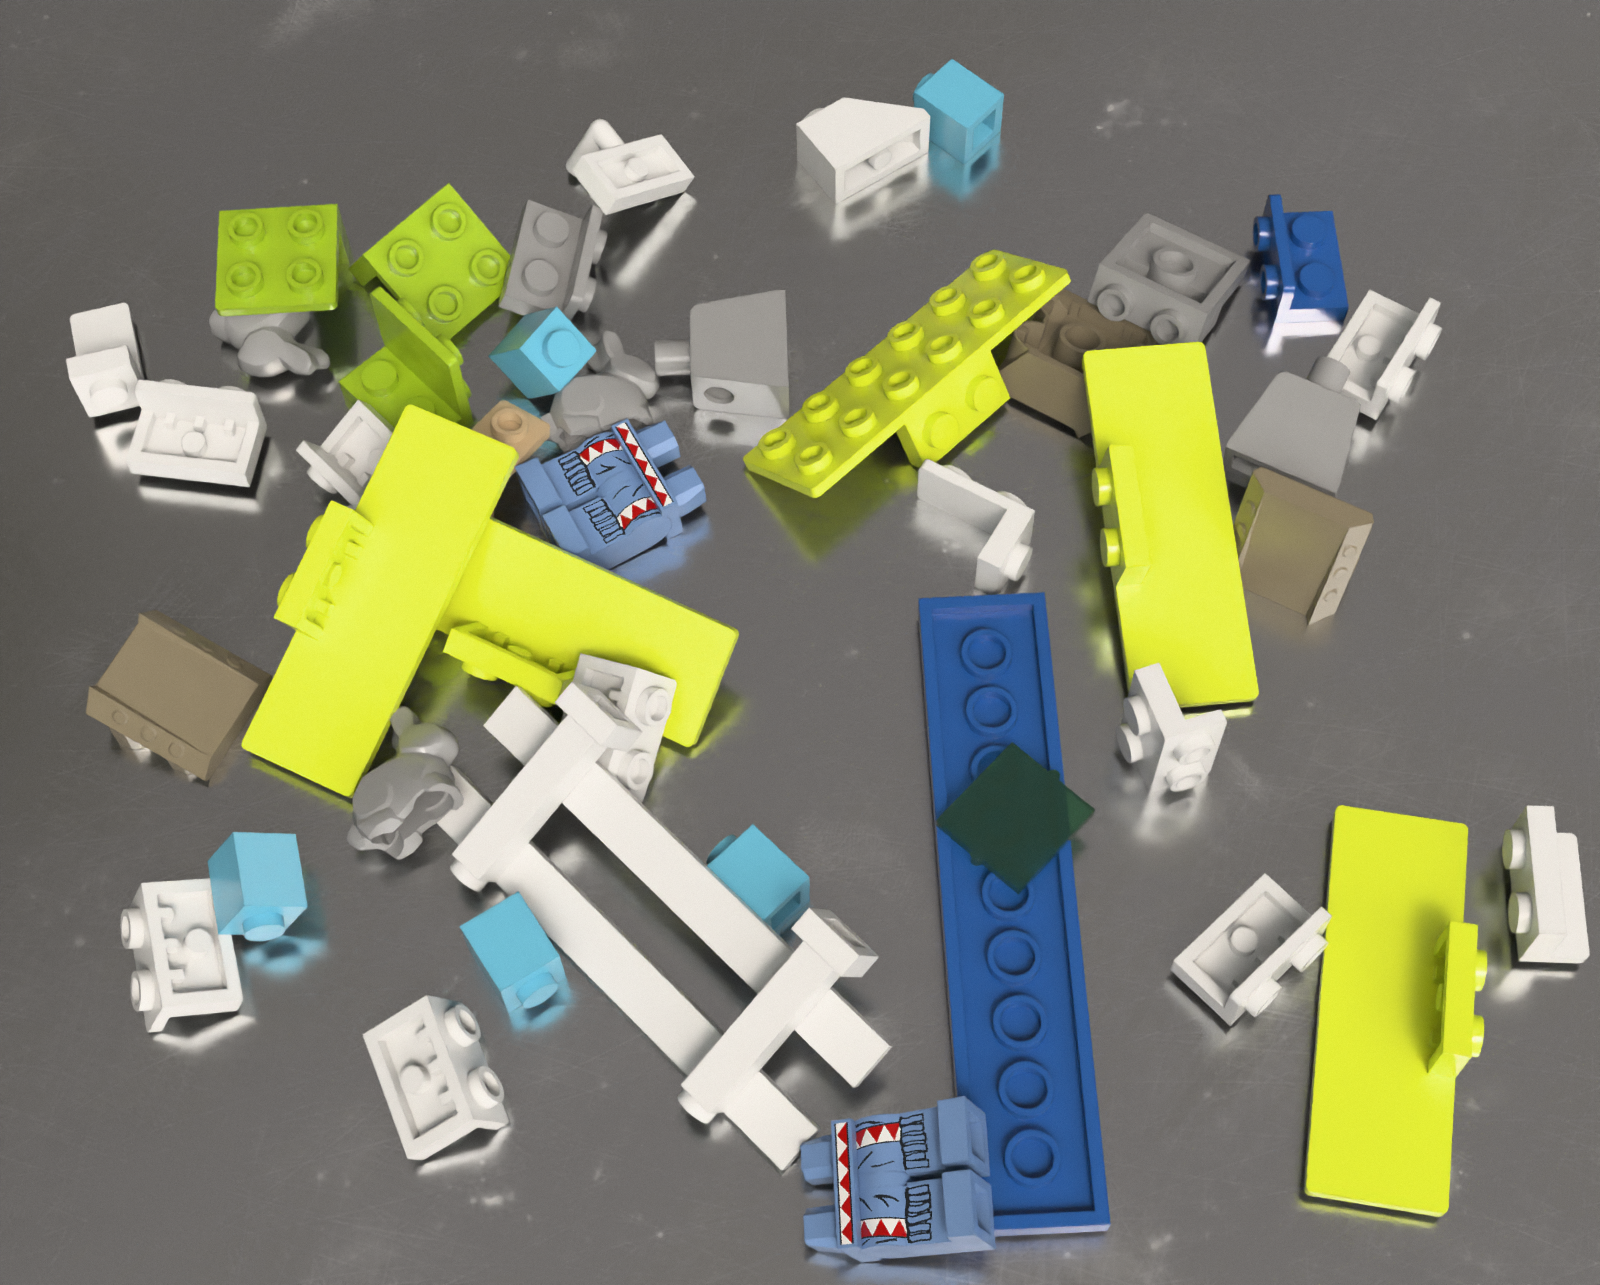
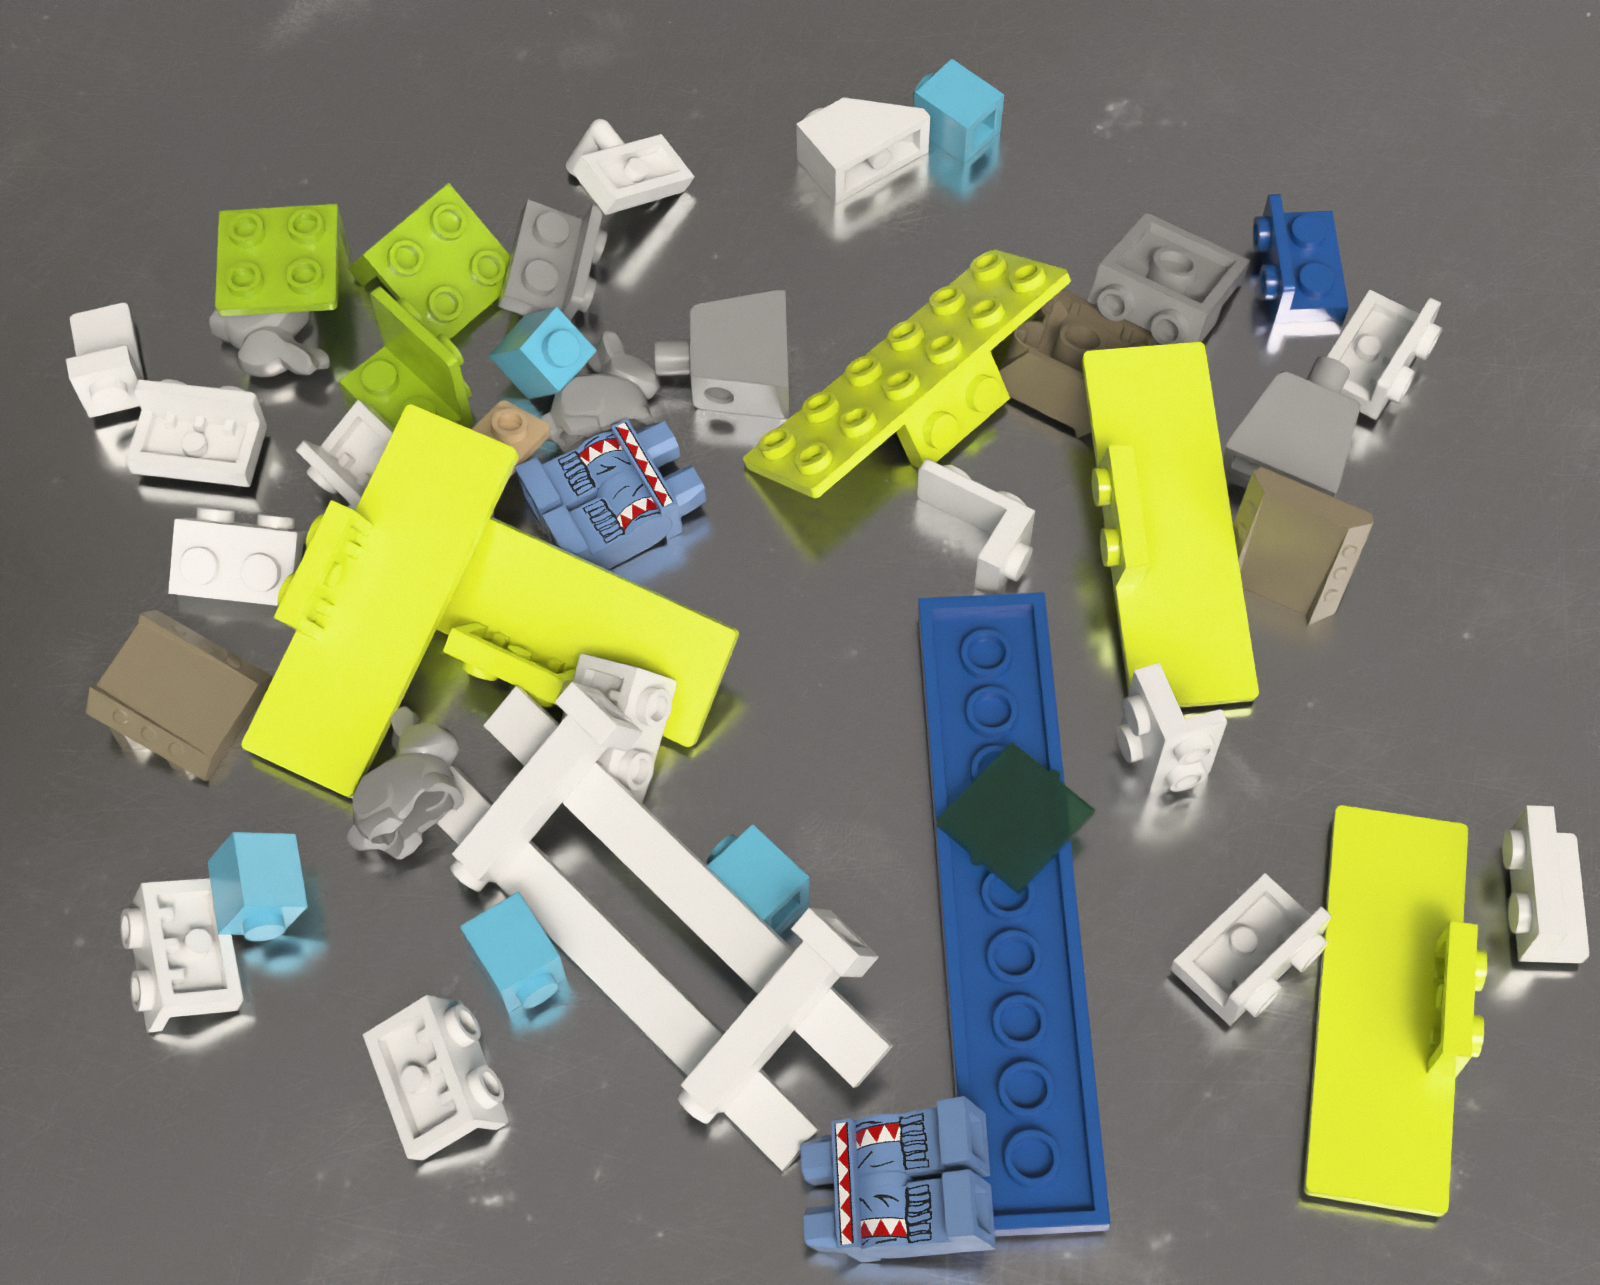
none -> white bracket [168,507,309,606]

